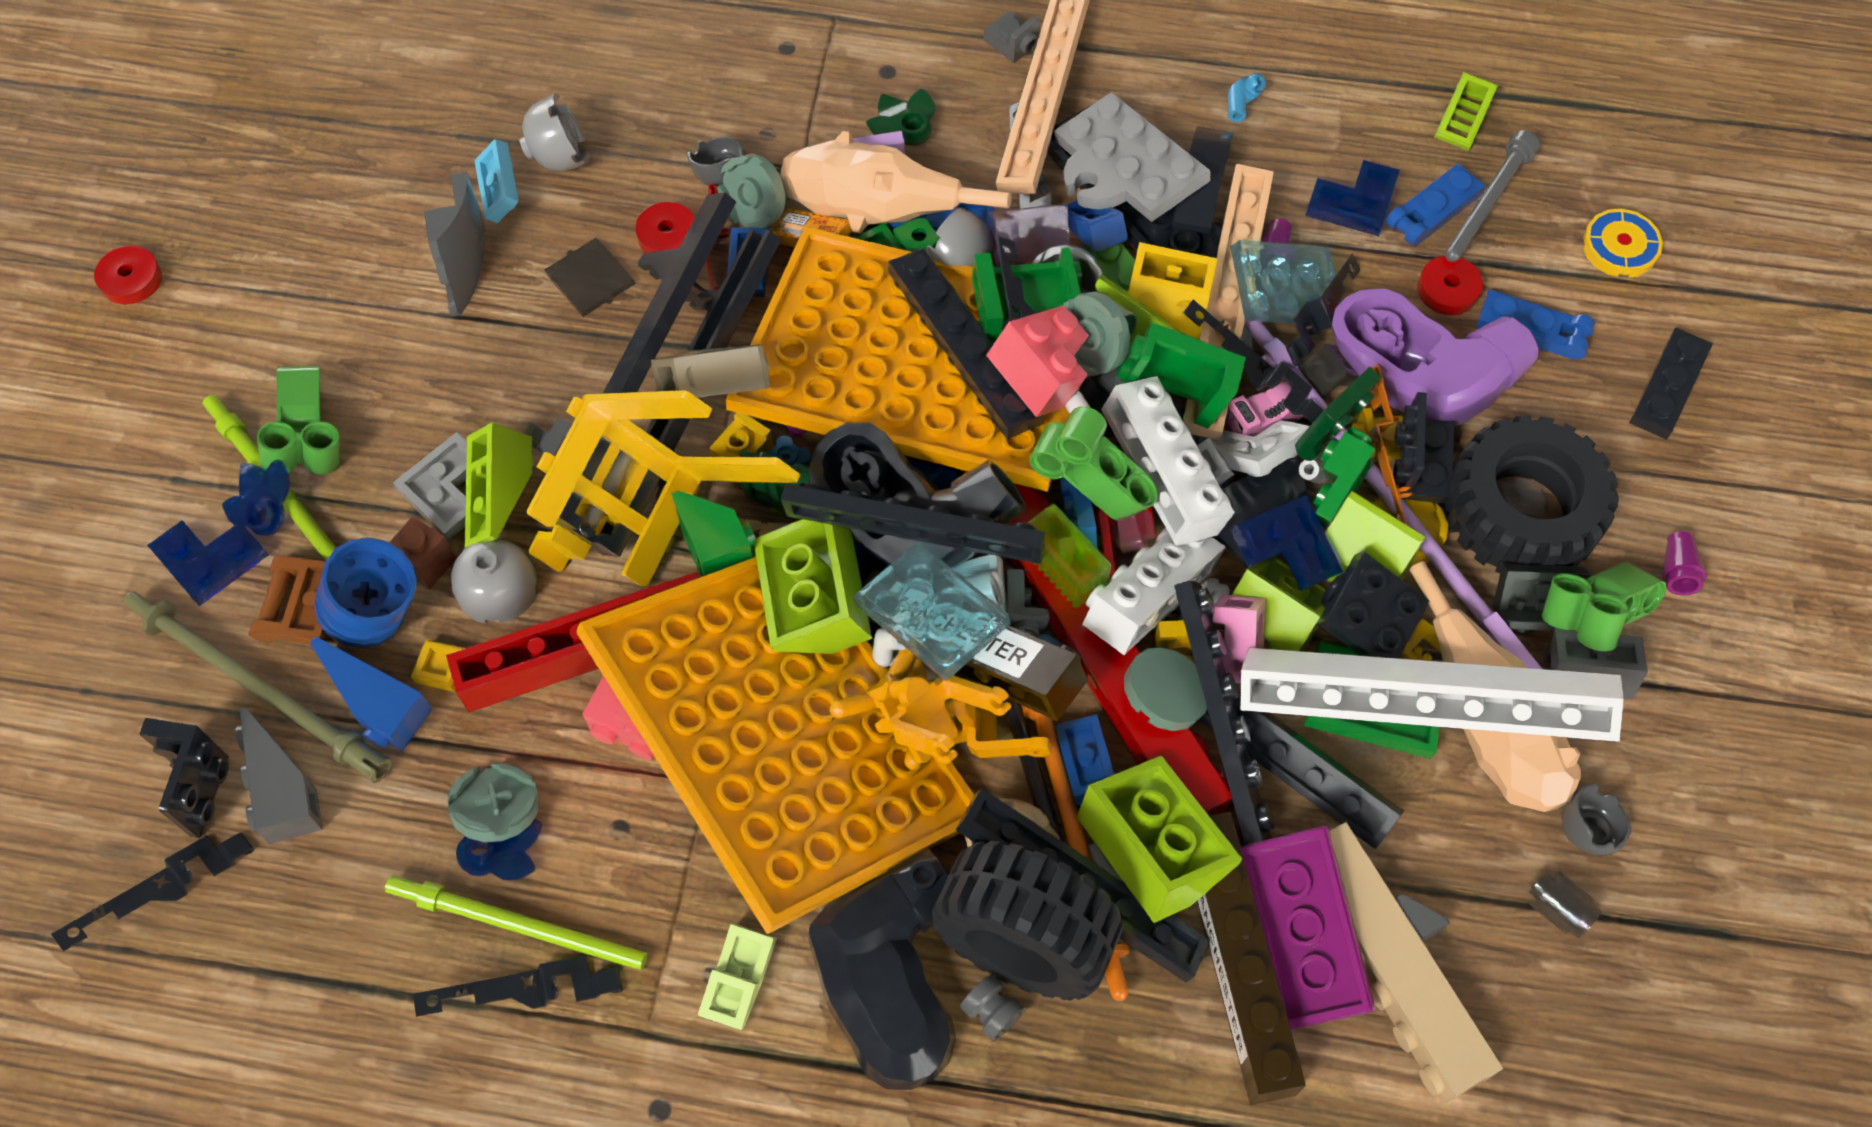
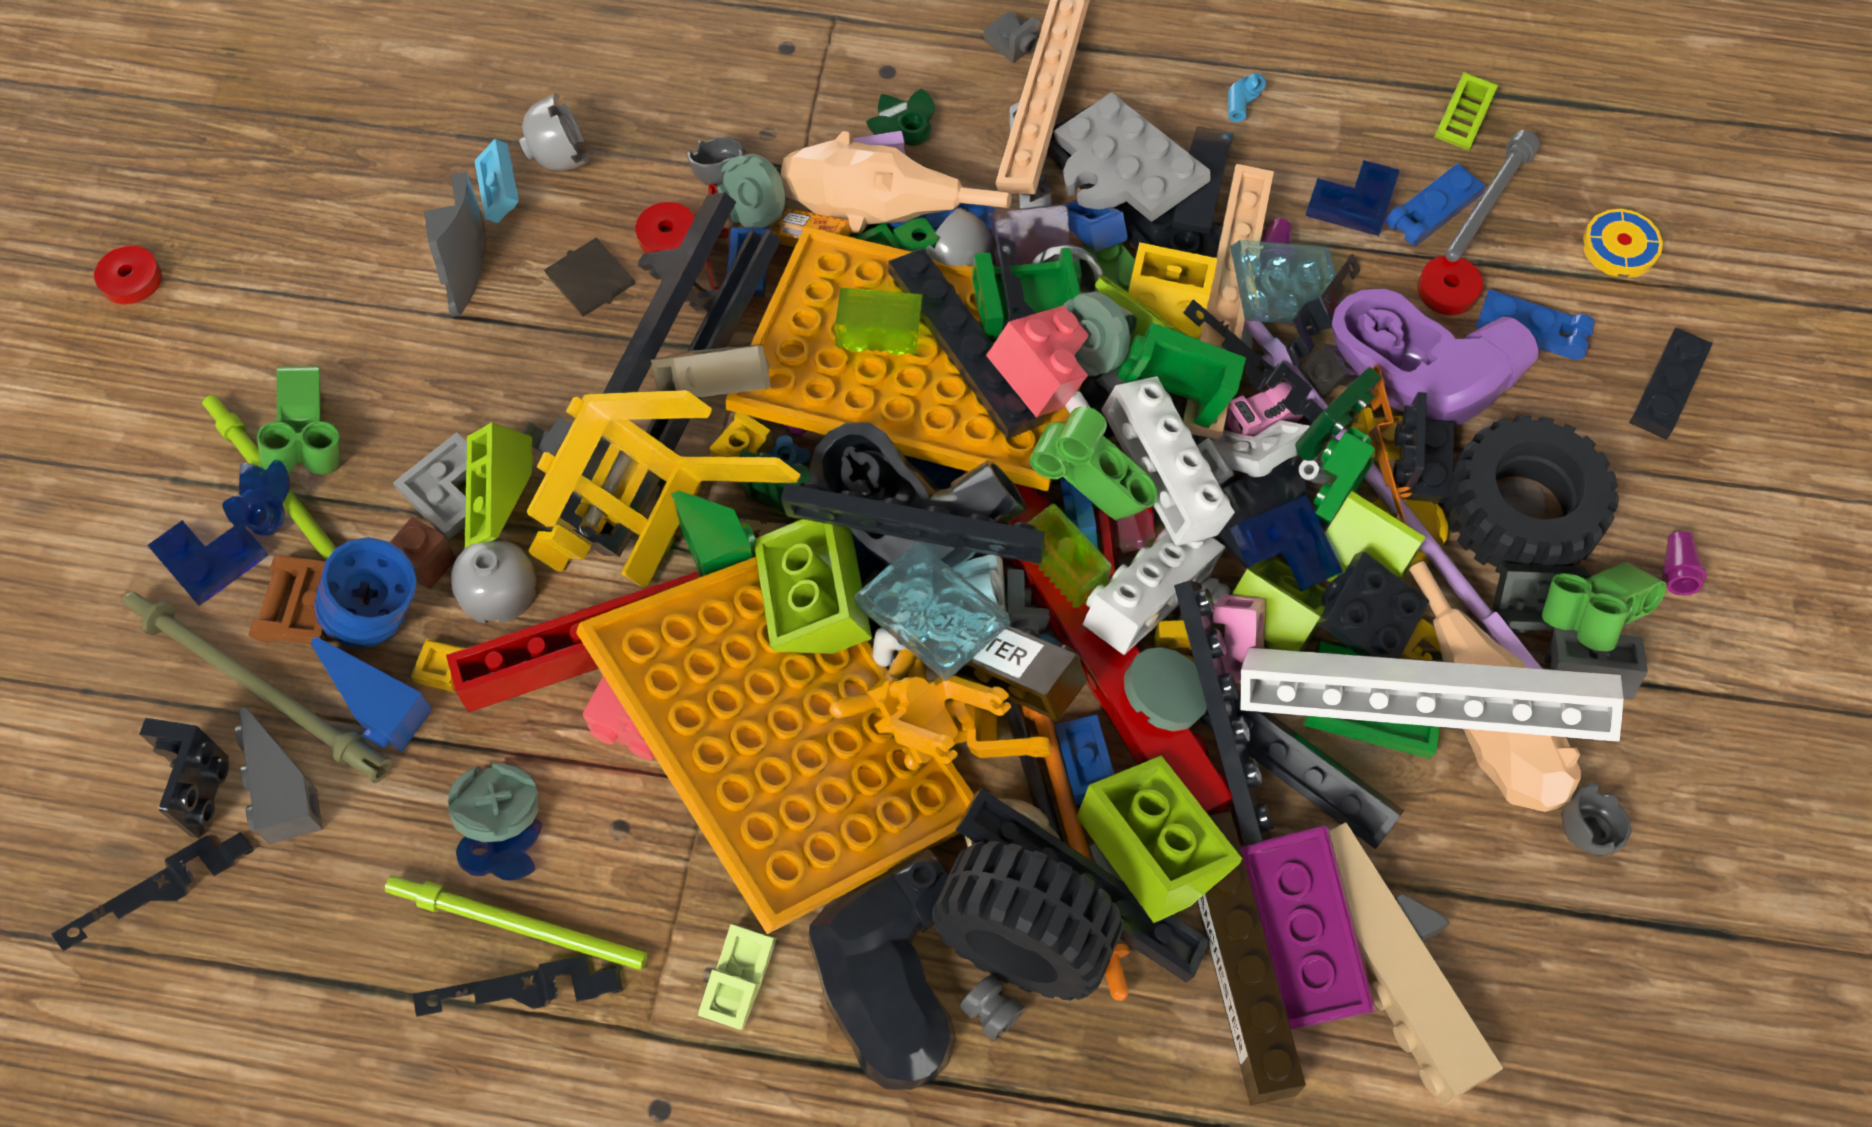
clear smoke brick [1528,871,1602,938] -> none
none -> clear neon green brick [835,287,922,355]

